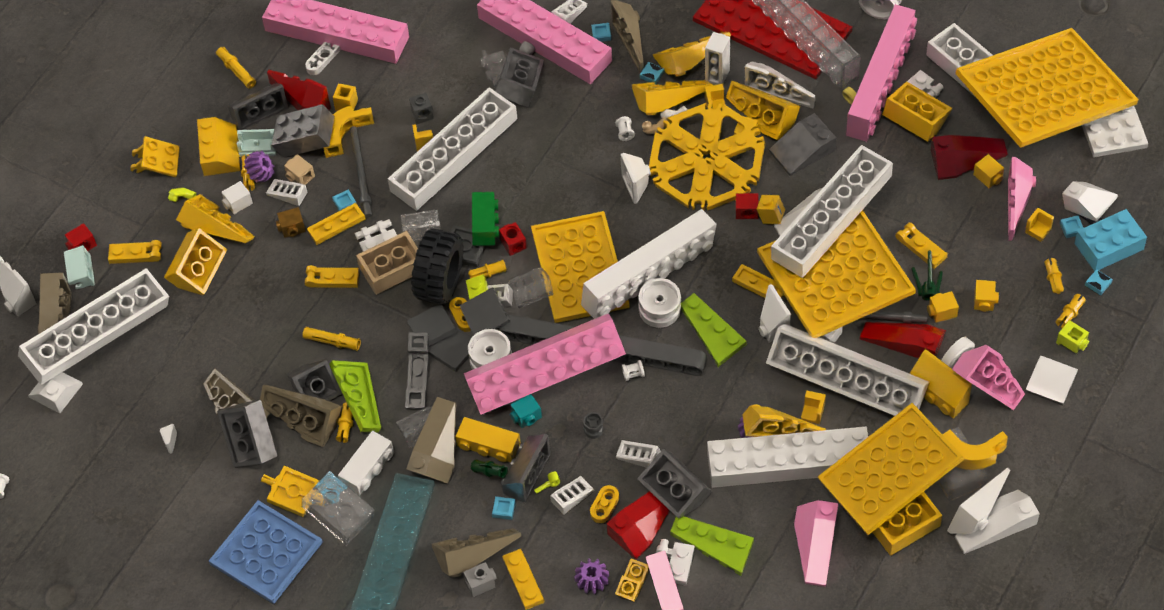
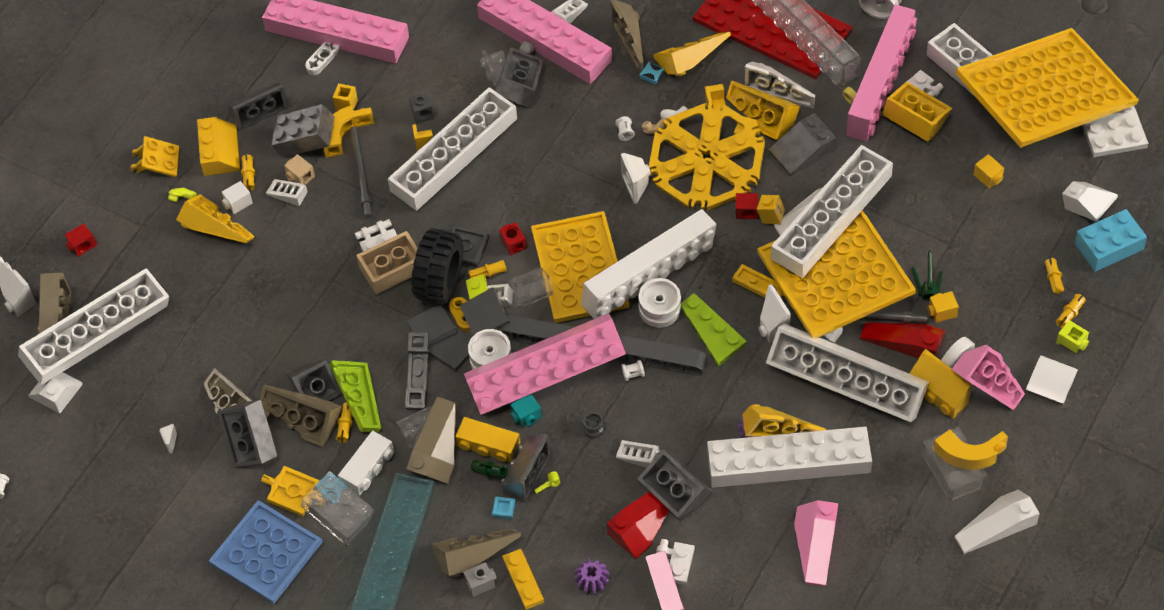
light aqua hinge [64,245,95,289] -> none
yellow plate [108,240,162,264] -> none
yellow slope [164,228,227,295] -> none
yellow pin [216,47,256,89] -> none
light aqua hinge [237,129,276,157] -> none
medium lavender gear [244,151,275,183] -> none
red wedge [267,70,331,110] -> none
pearl gold brick [275,207,306,238] -> none
yellow pin [303,326,361,351] -> none
yellow plate [305,265,359,288] -> none
yellow plate [307,203,366,245] -> none
medium azure tile [332,189,357,211] -> none
clear bracket [401,209,441,241] -> none
green brick [472,192,499,246] -> none
white slope [550,476,594,515] -> none
yellow plate [590,485,619,523] -> none
medium azure tile [591,23,611,42] -> none
yellow slope [615,558,649,602] -> none
yellow wedge [632,80,713,115] -> none
lime wing [670,516,754,576] -> none
white brick [705,32,730,85] -> none
yellow panel [801,390,826,424] -> none
yellow plate [818,403,964,535] -> none
yellow brick [872,492,942,556] -> none
yellow plate [895,222,948,269] -> none
dark red wedge [931,135,1008,180] -> none
white wedge [947,468,1010,534] -> none
yellow brick [974,280,999,312] -> none
bright pink wedge [1008,157,1036,241] -> none
yellow panel [1025,208,1054,242] -> none
medium azure tile [1060,216,1084,238] -> none
medium azure tile [1085,269,1113,295] -> none

